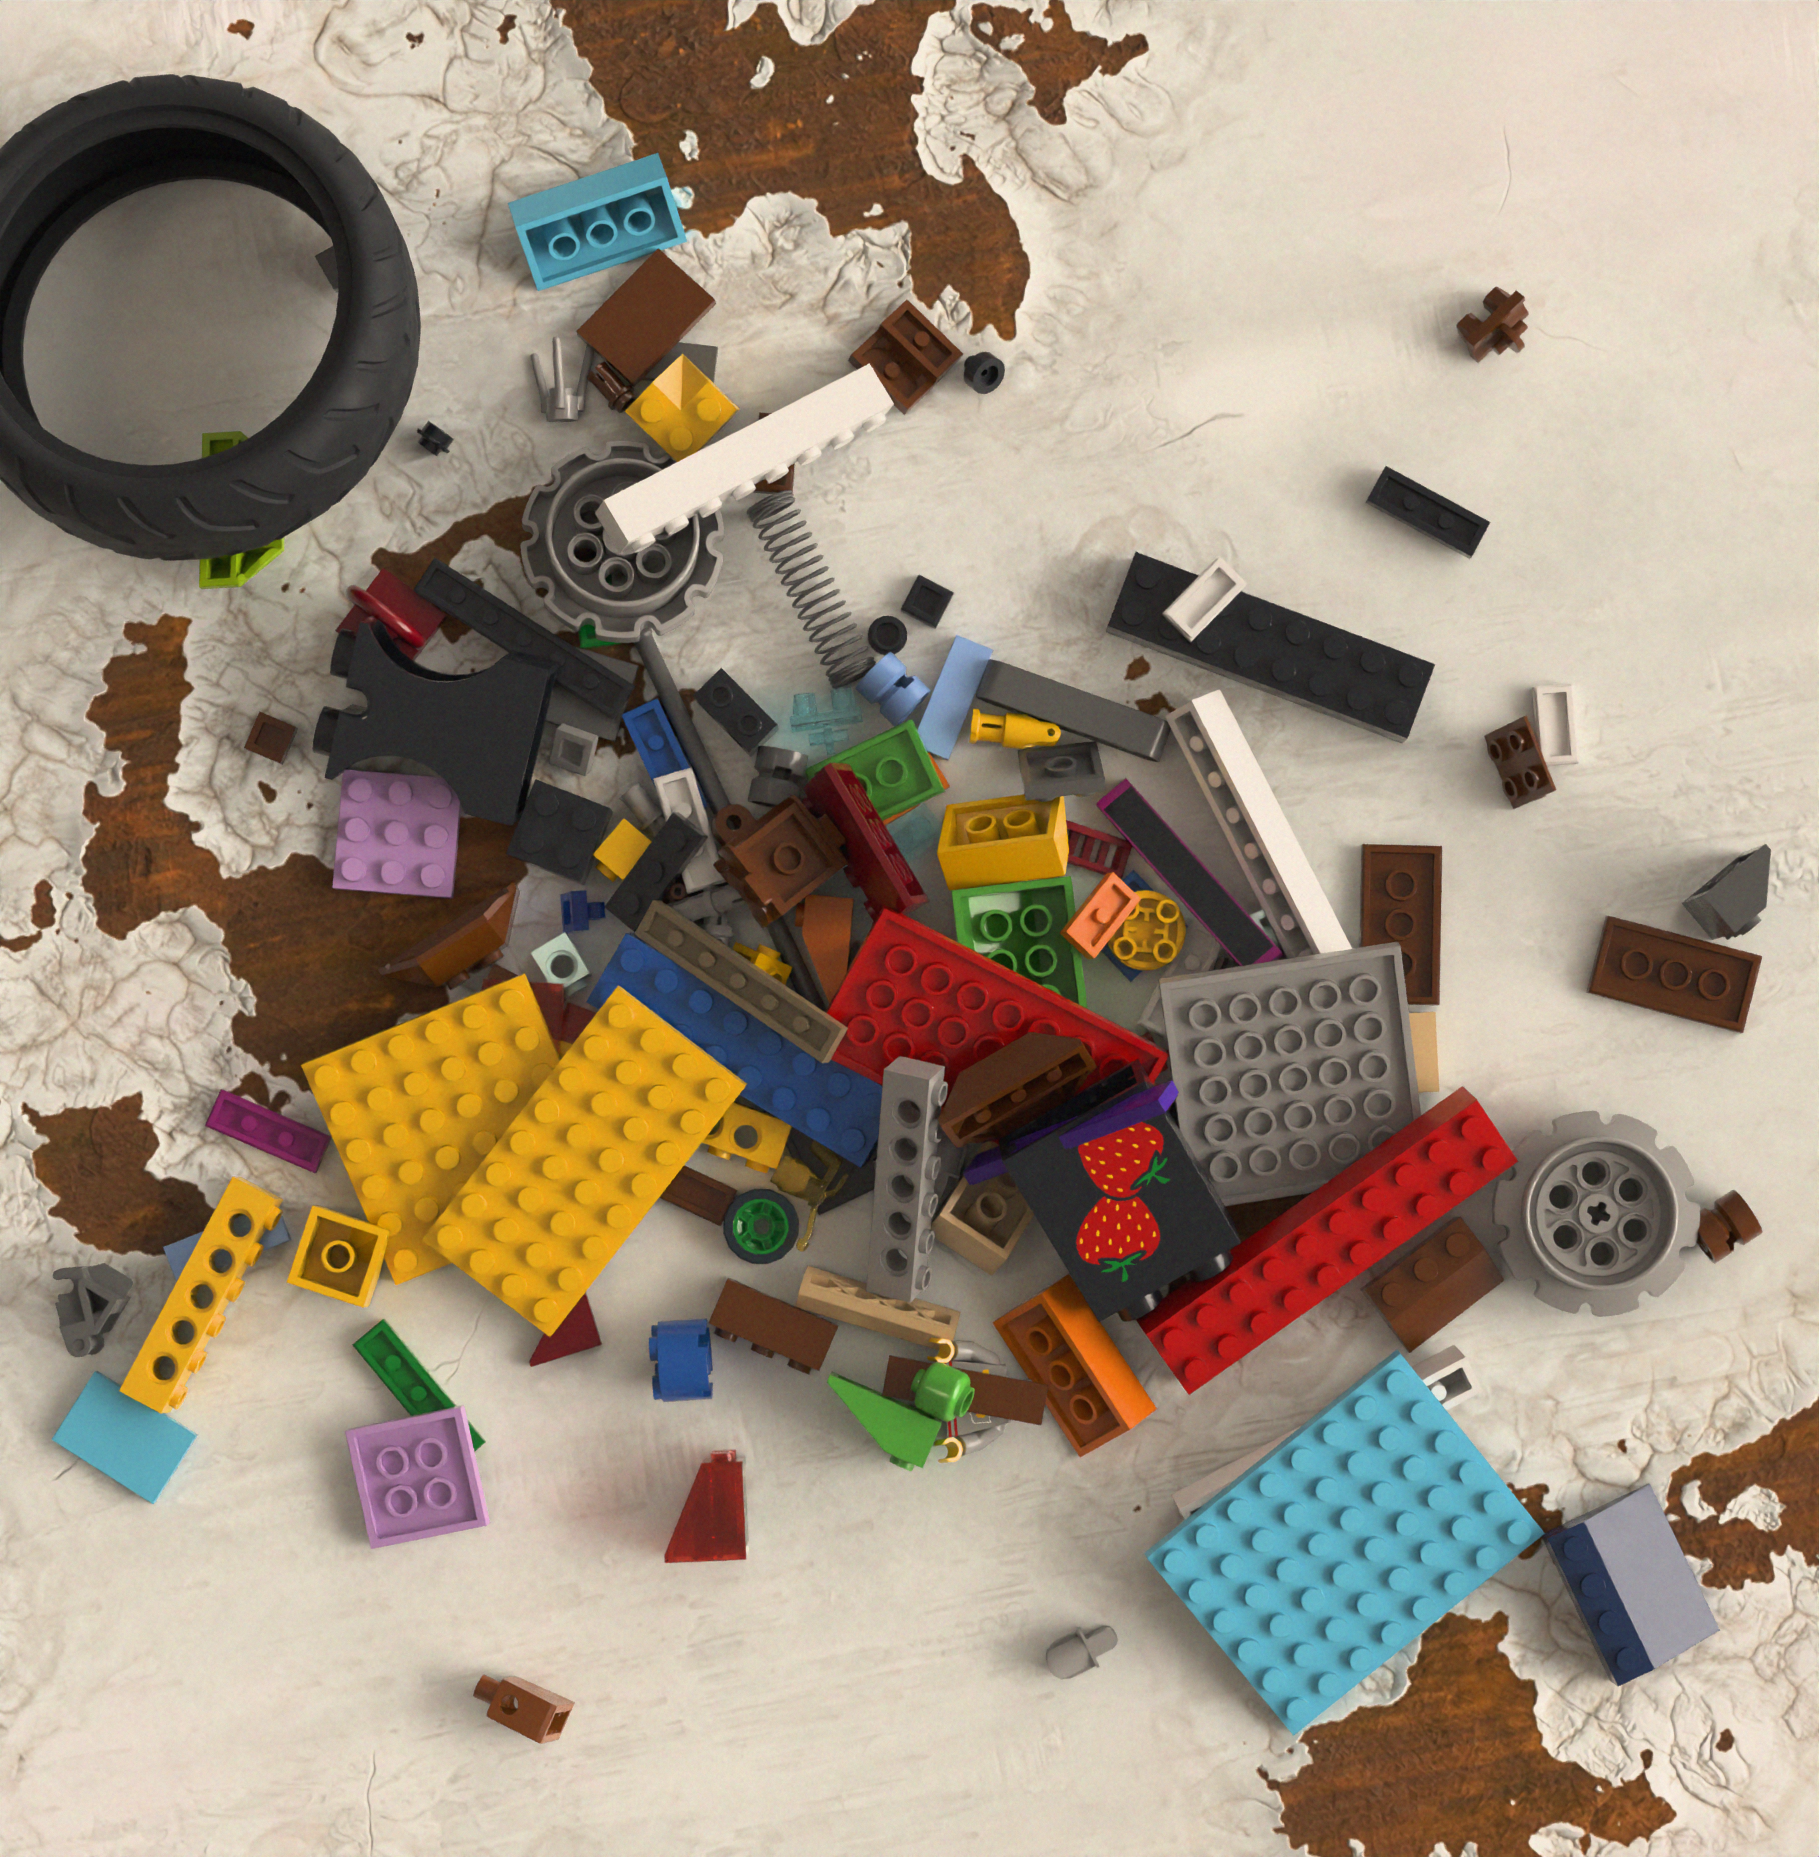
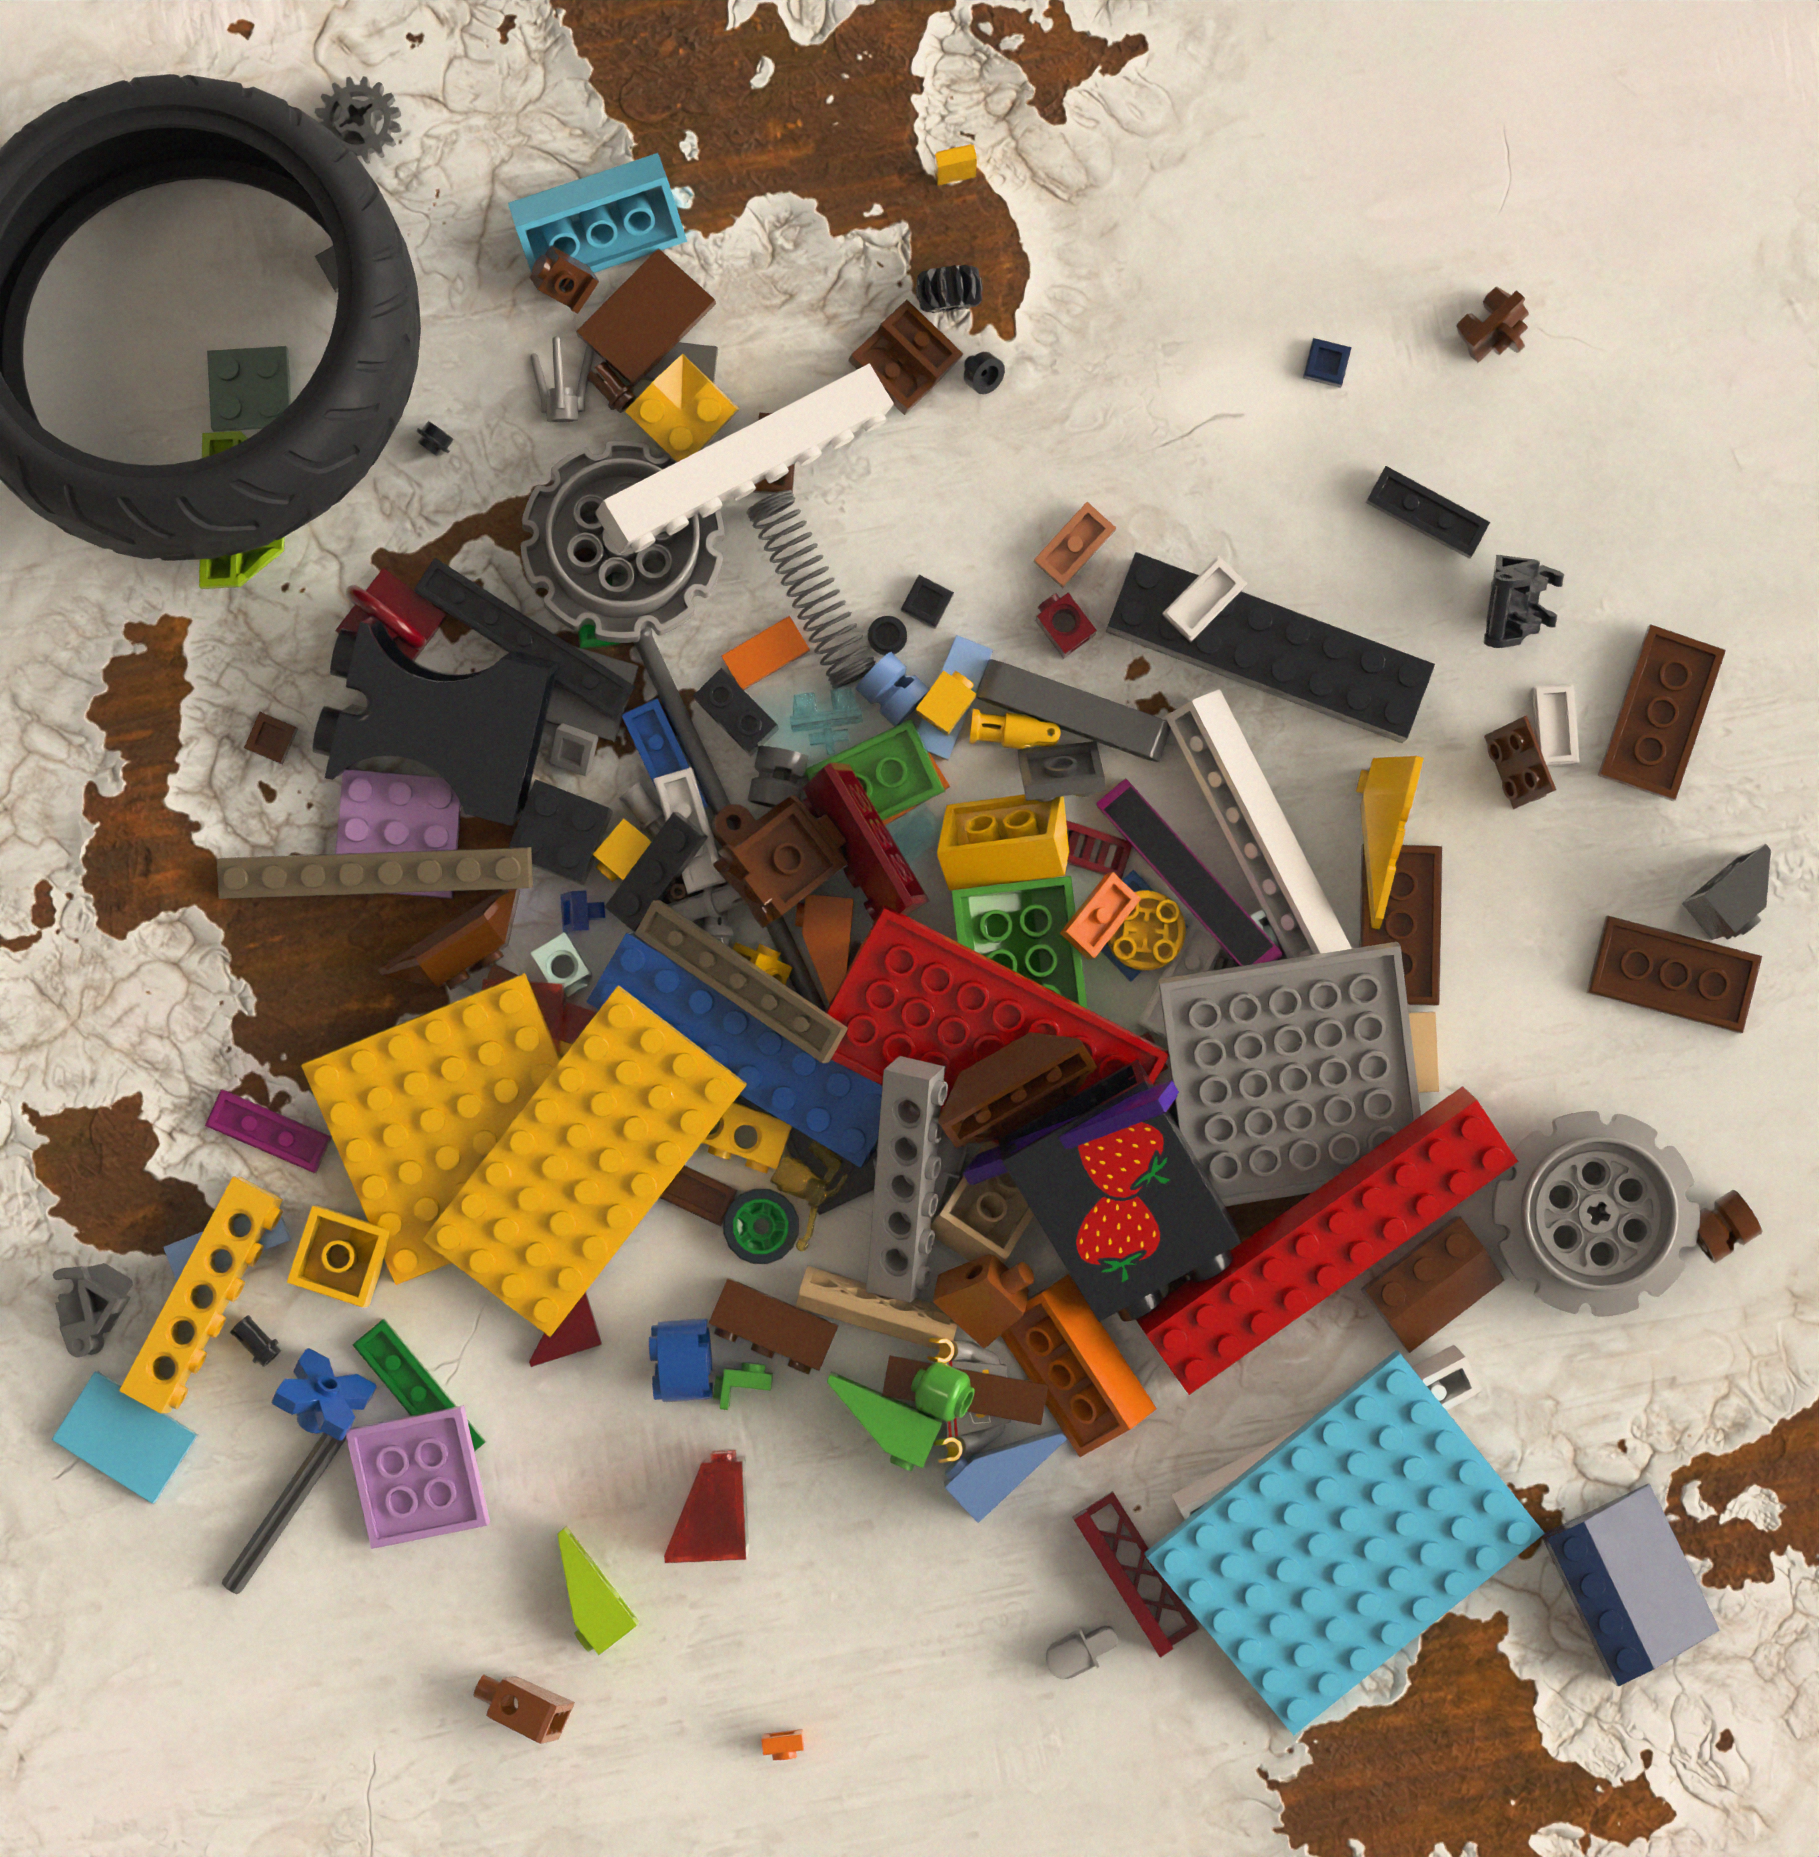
none -> sand green plate [207,346,291,432]
none -> dark tan plate [217,847,533,899]
none -> dark grey axle [222,1433,347,1594]
none -> black pin [230,1315,281,1367]
none -> blue plant [271,1348,377,1441]
none -> dark grey gear [315,76,402,164]
none -> reddish brown brick [529,245,599,314]
none -> lime slope [557,1526,640,1655]
none -> bright green bracket [713,1362,773,1410]
none -> orange tile [722,616,810,690]
none -> orange plate [761,1729,804,1760]
none -> yellow brick [915,670,976,736]
none -> black gear [916,265,983,313]
none -> dark orange torso [932,1254,1034,1349]
none -> yellow tile [934,144,977,186]
none -> medium blue slope [944,1429,1067,1523]
none -> nougat plate [1033,502,1116,588]
none -> dark red brick [1035,592,1097,659]
none -> dark red fence [1072,1491,1199,1658]
none -> dark blue tile [1303,338,1352,388]
none -> yellow wedge [1356,756,1424,929]
none -> black piece [1483,555,1564,648]
none -> reddish brown plate [1598,624,1726,801]

